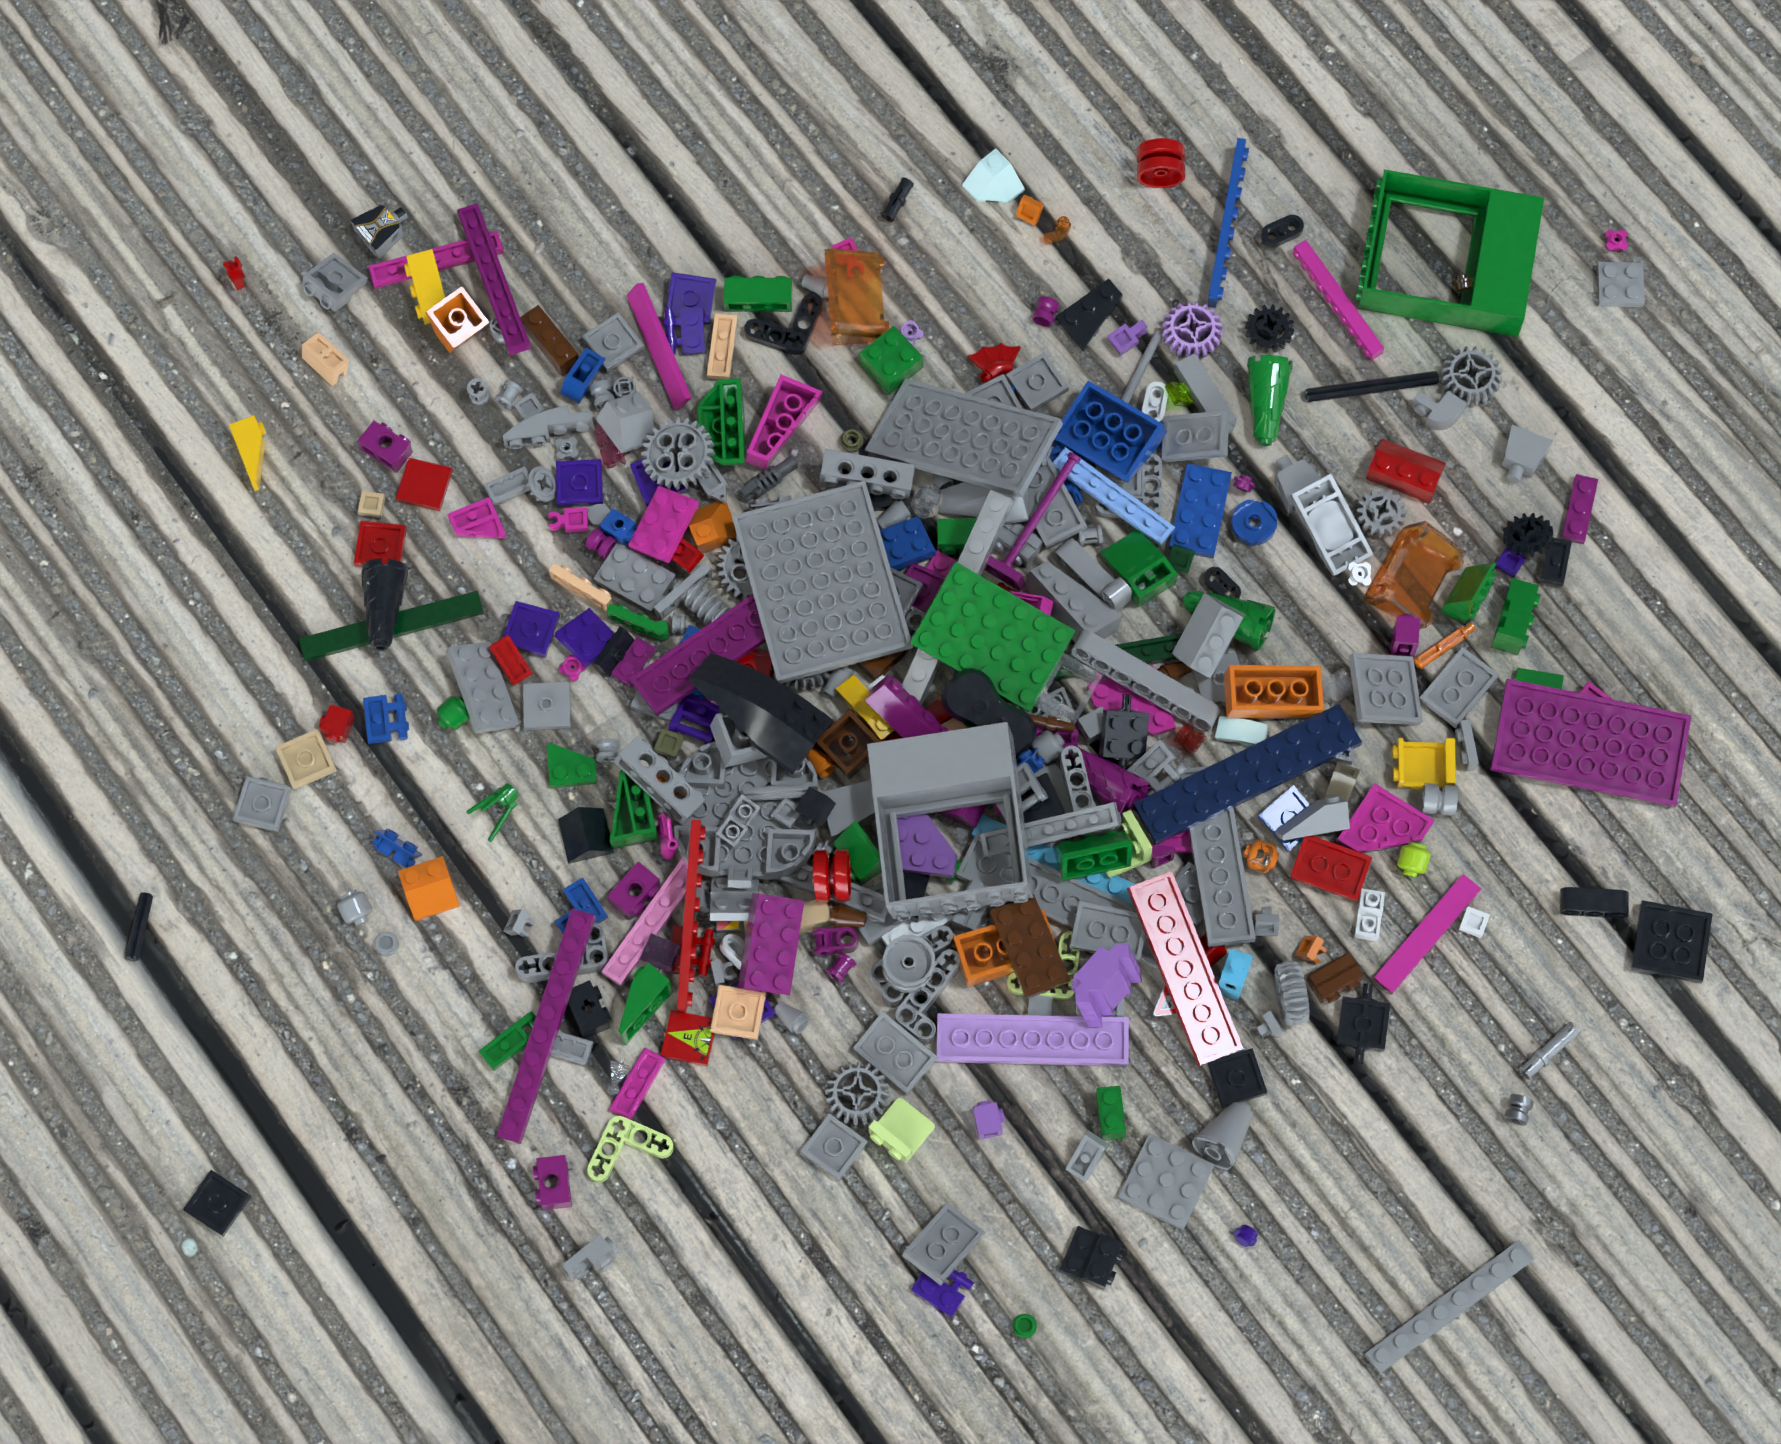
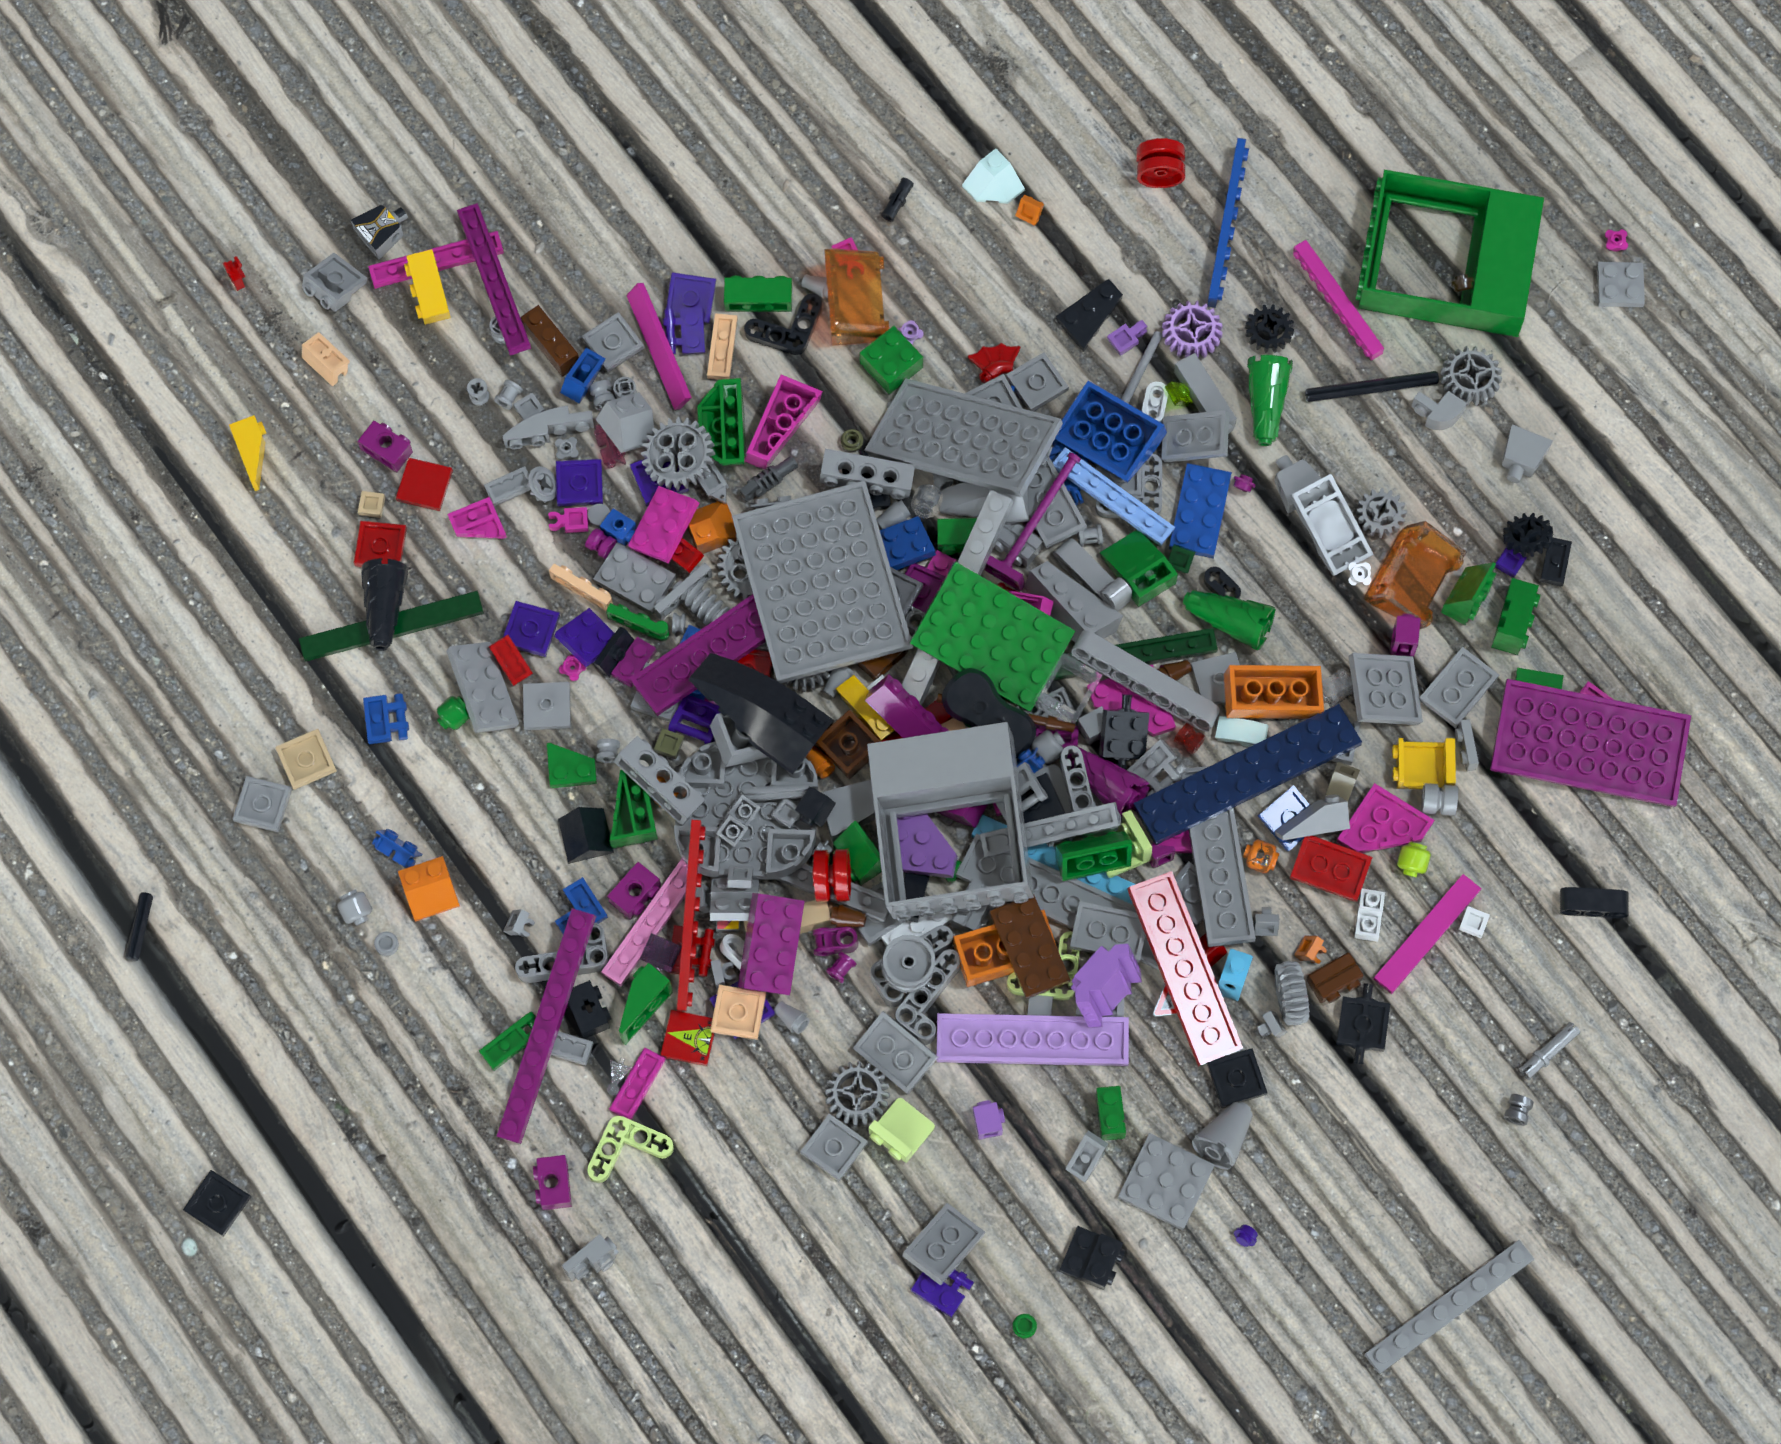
red brick [319,704,355,744] -> none
orange slope [426,287,489,353] -> none
green plant [467,783,519,842] -> none
dark pink arm [656,813,678,860] -> none
magenta wheel [1031,296,1059,327] -> none
clear orange arm [1043,216,1071,244] -> none
light grey slope [1172,592,1246,678] -> none
blue plate [1231,500,1277,546] -> none
black plate [1261,215,1304,247] -> none
red slope [1366,439,1446,504] -> none
orange piece [1414,622,1476,669] -> none
magenta plate [1561,474,1598,544] -> none
black plate [1630,900,1713,983] -> none

